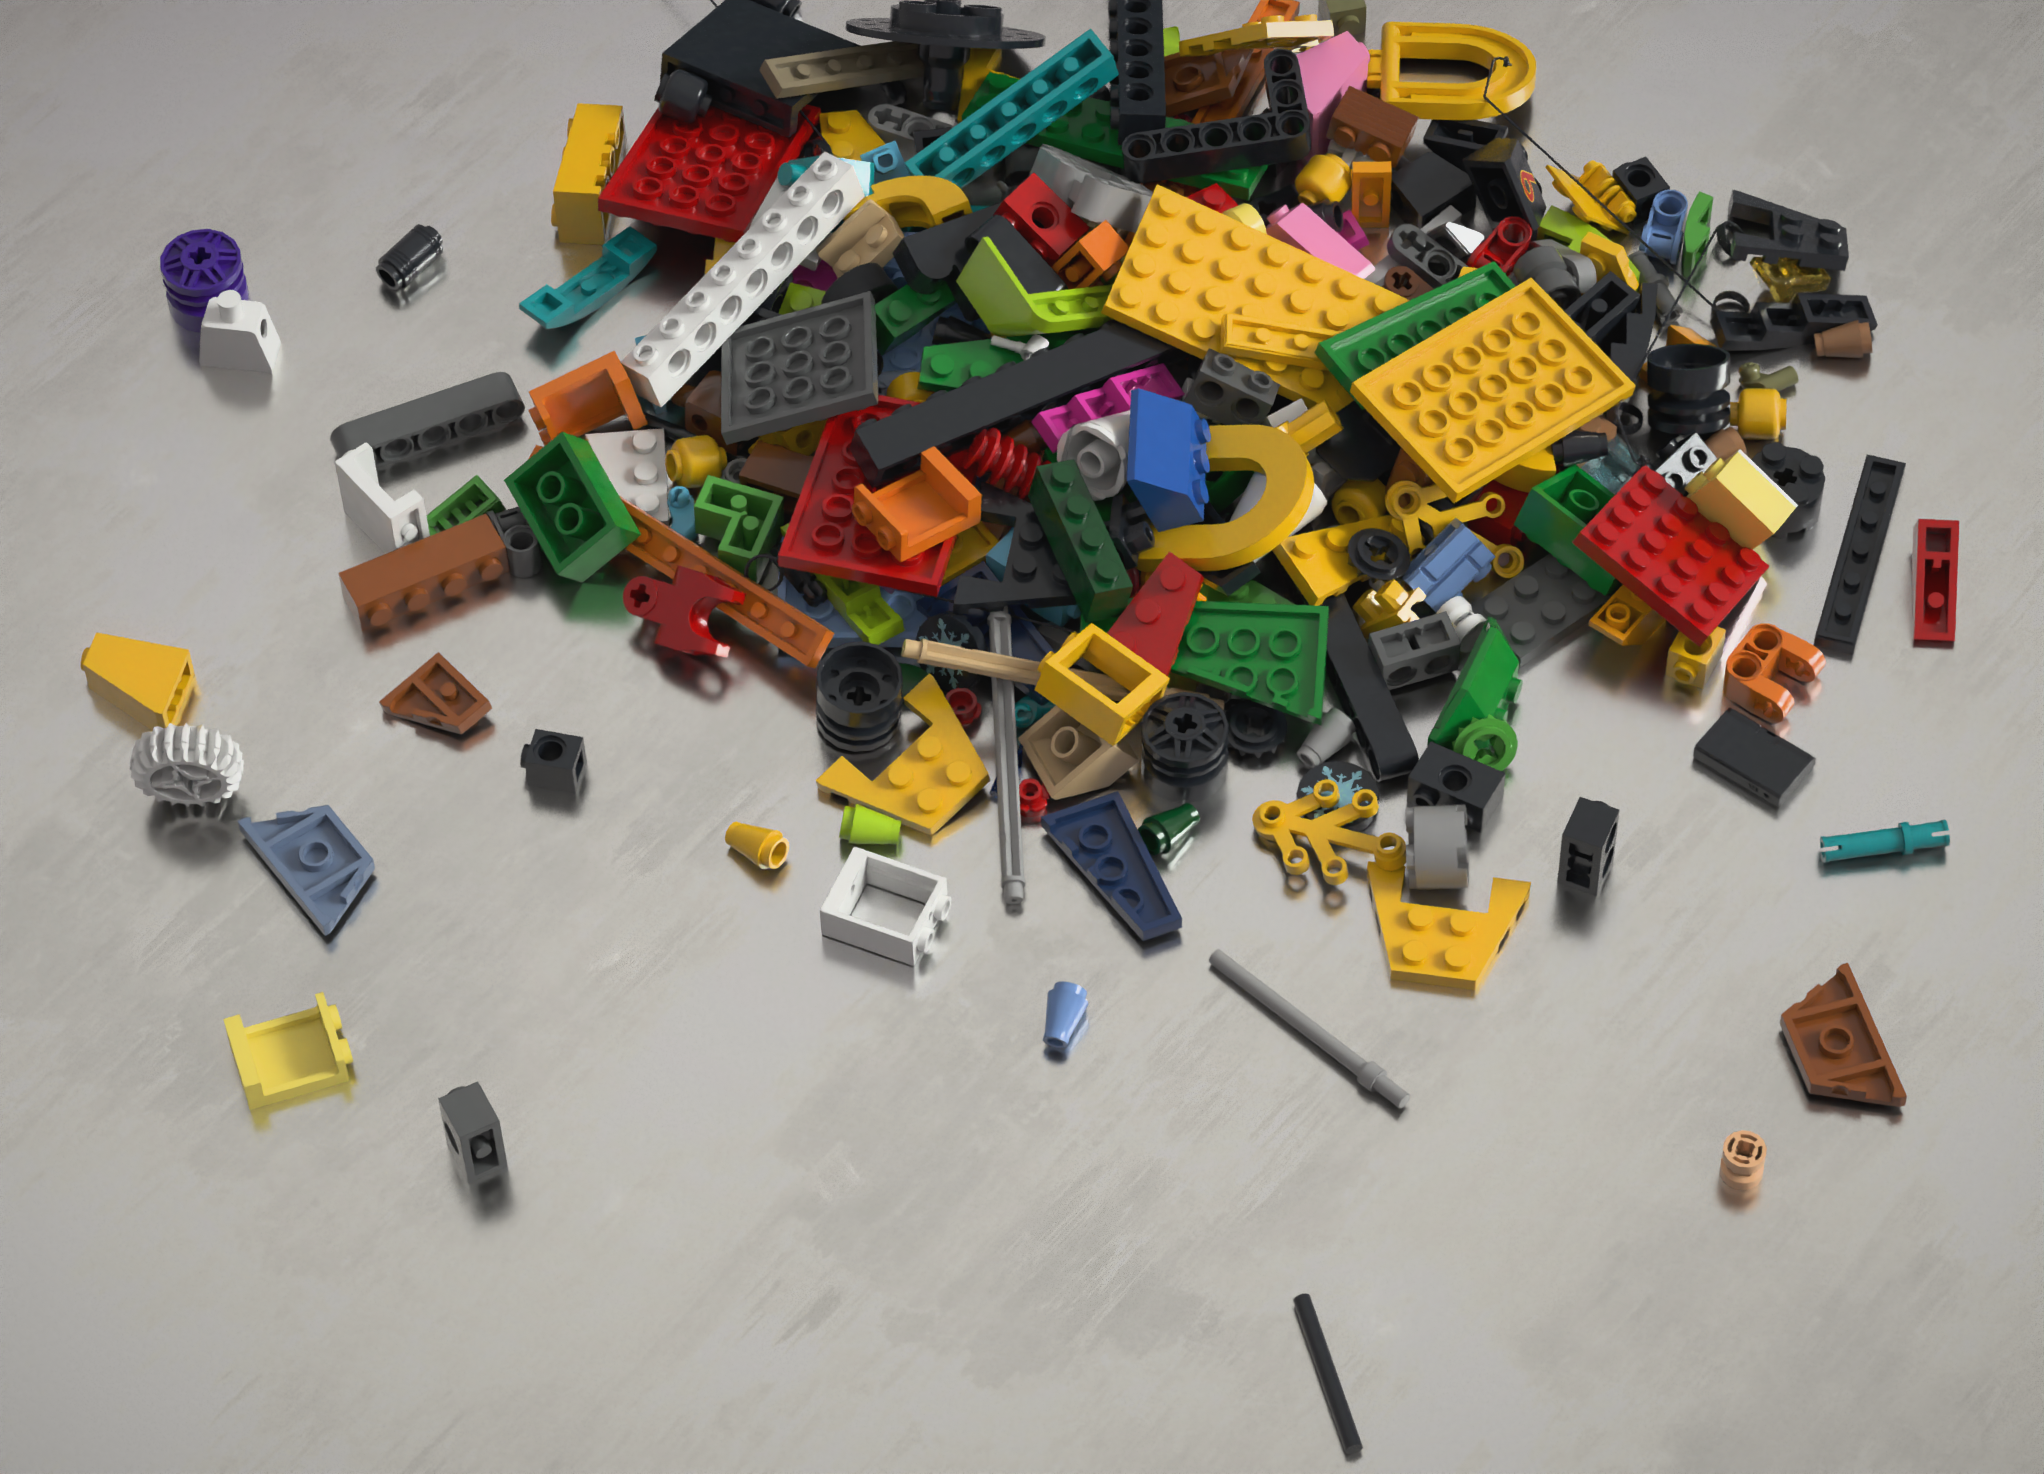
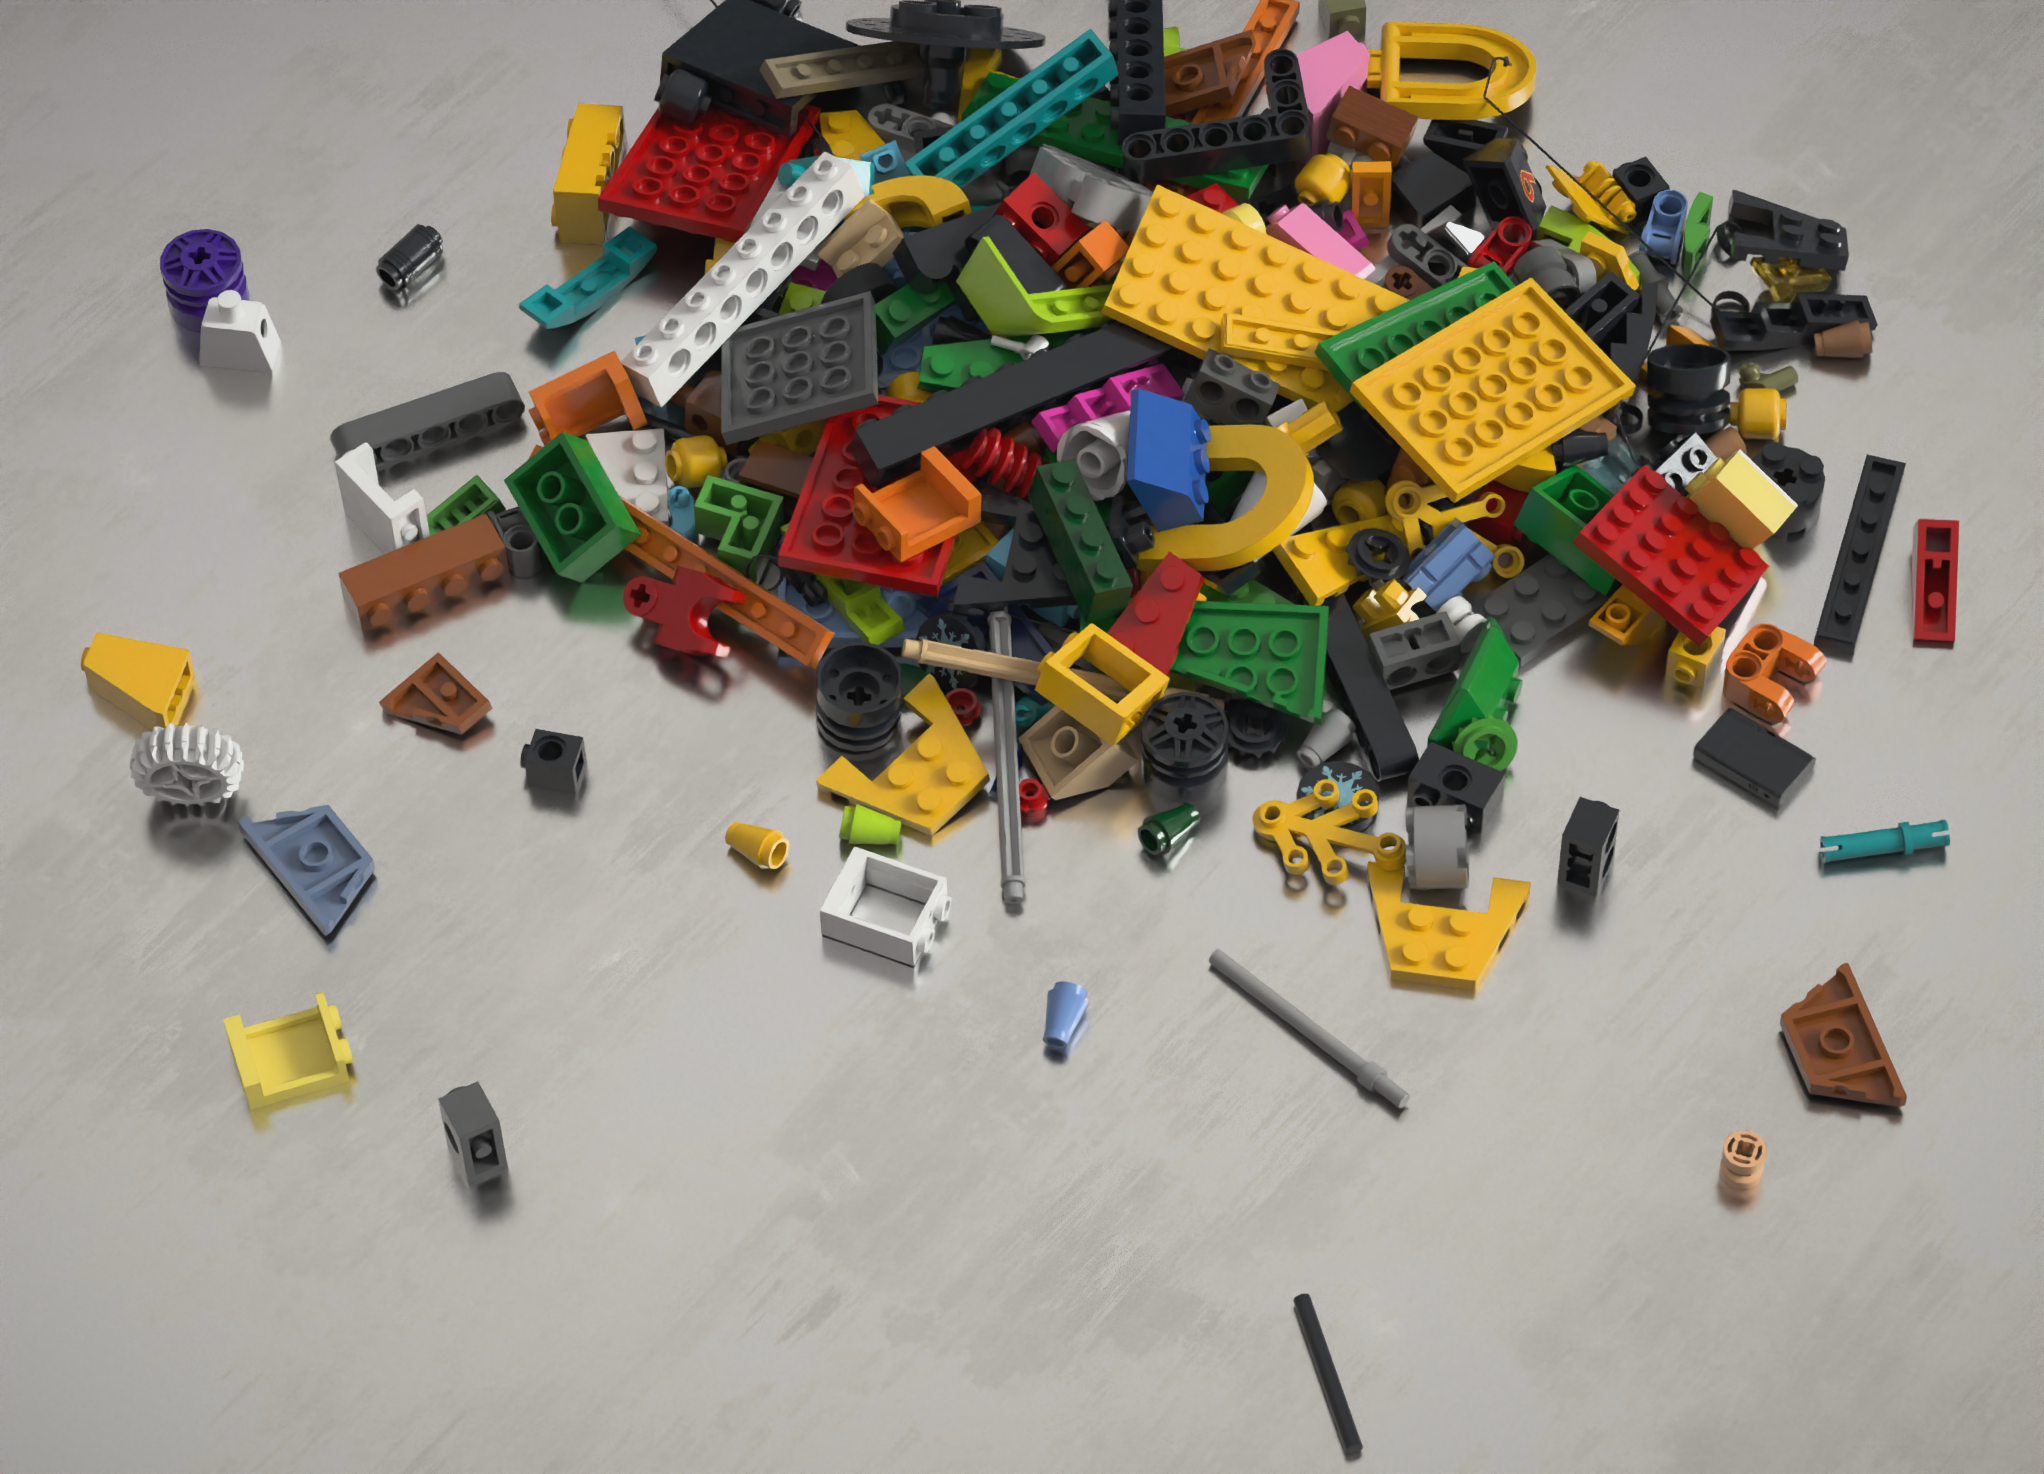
dark blue wing [1041,791,1182,941] -> none
yellow wing [1179,14,1334,57] -> none

